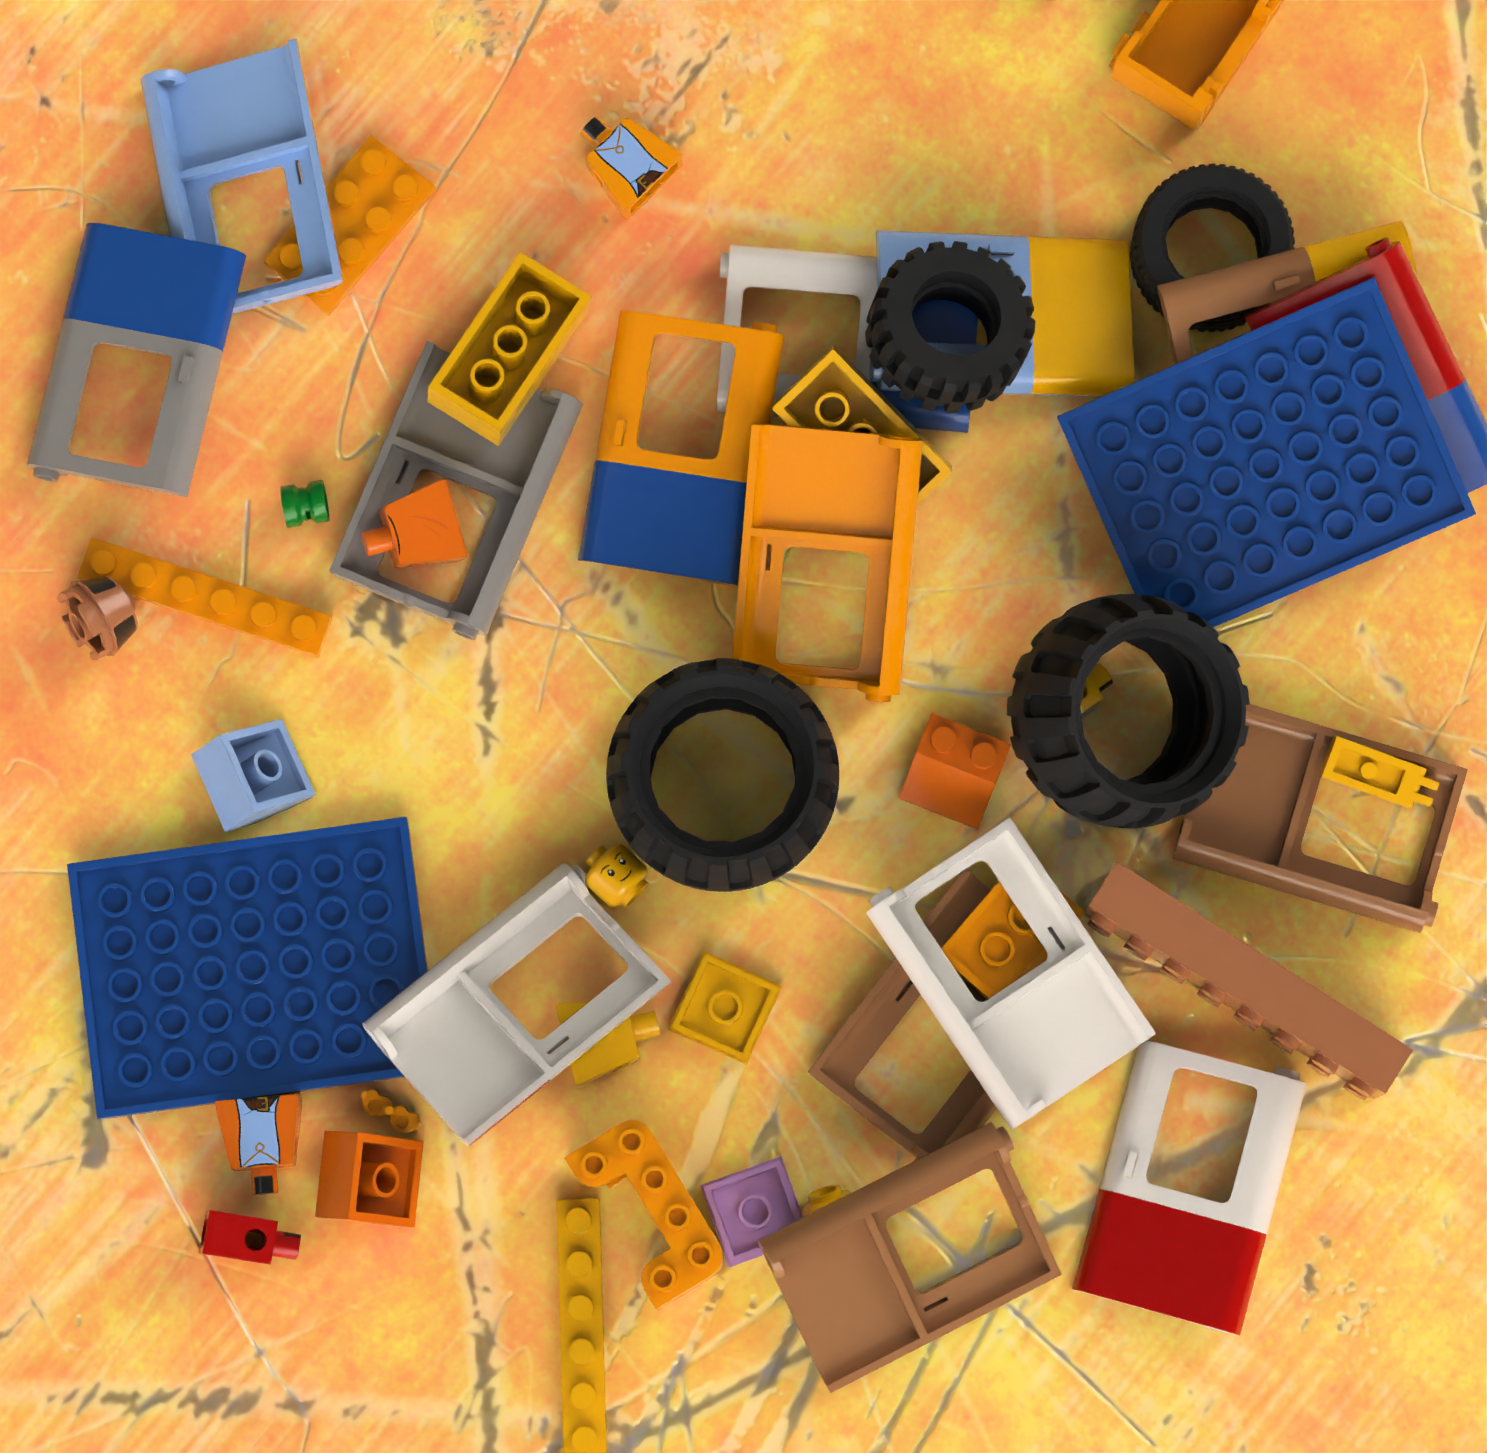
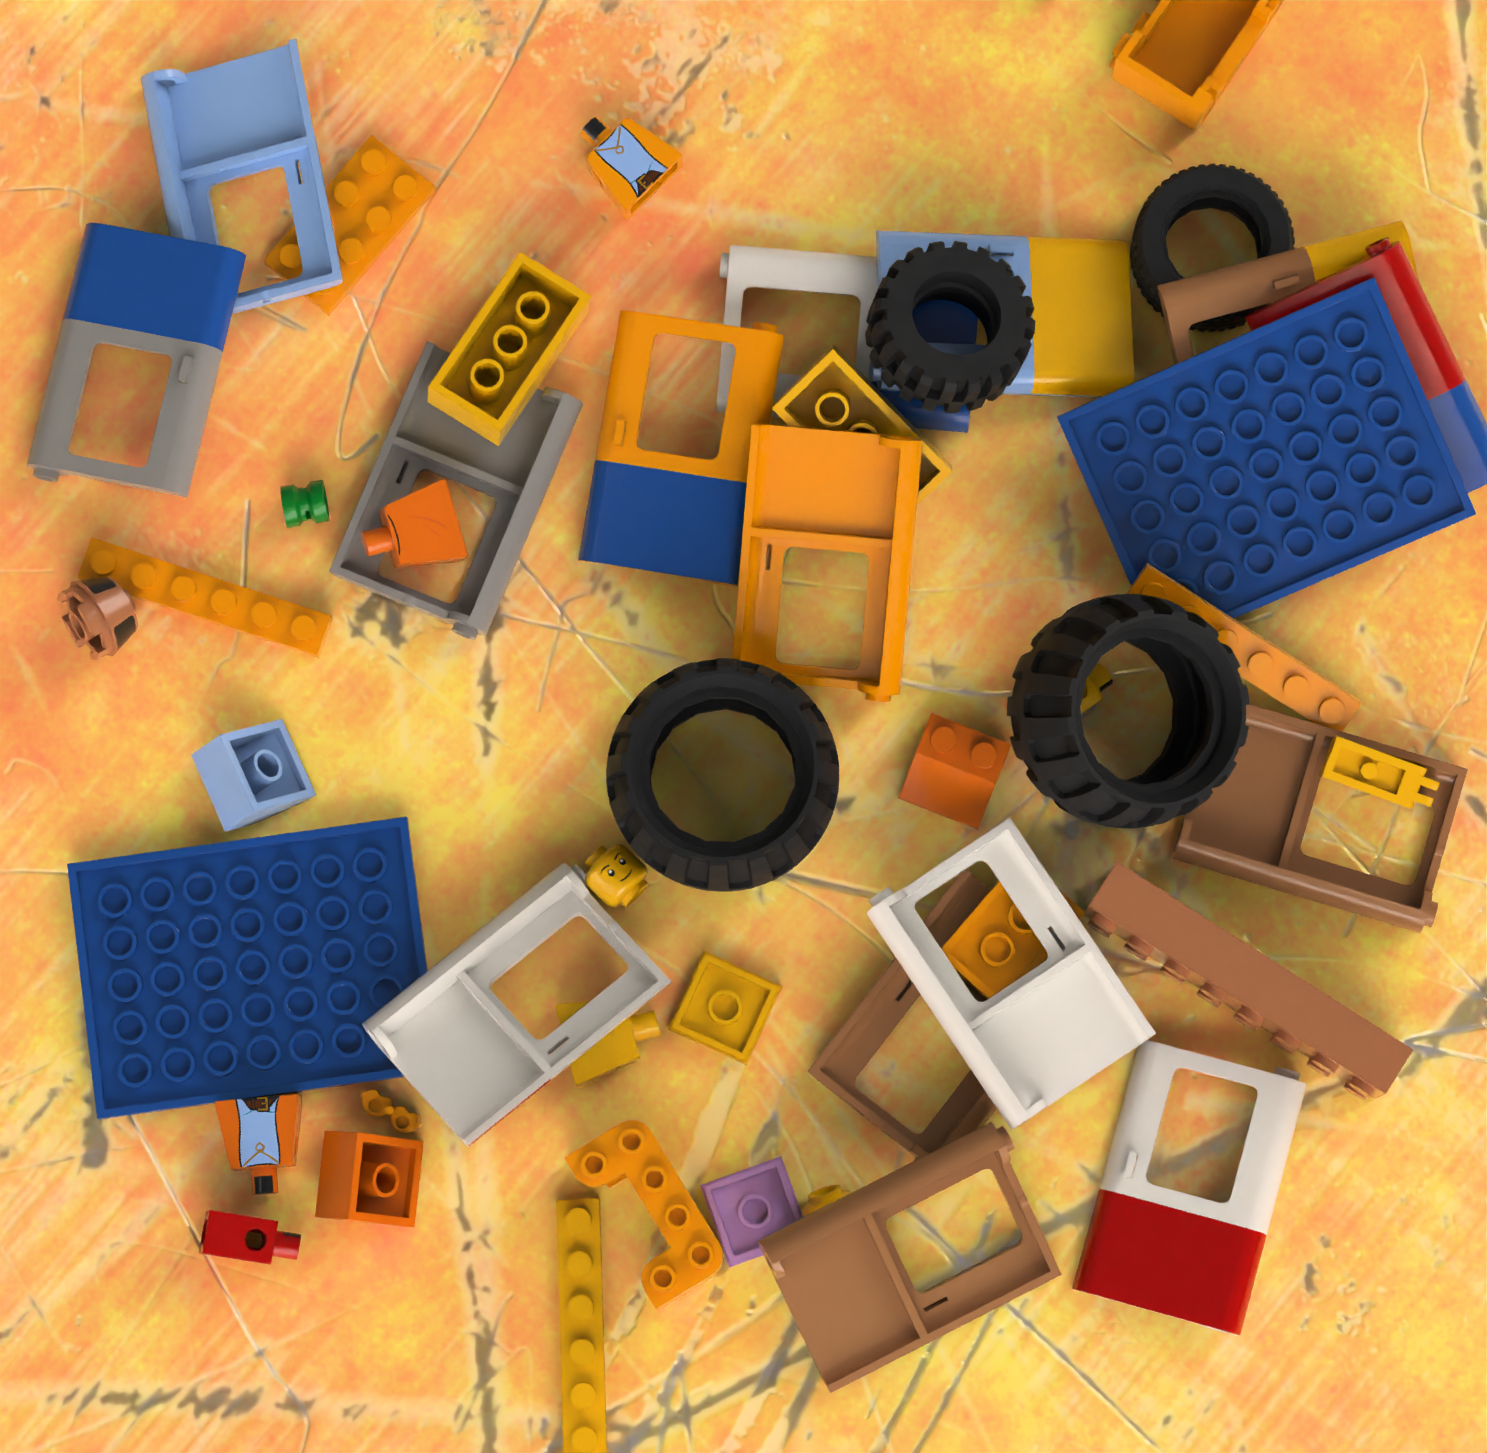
none -> light orange plate [1126,563,1362,732]

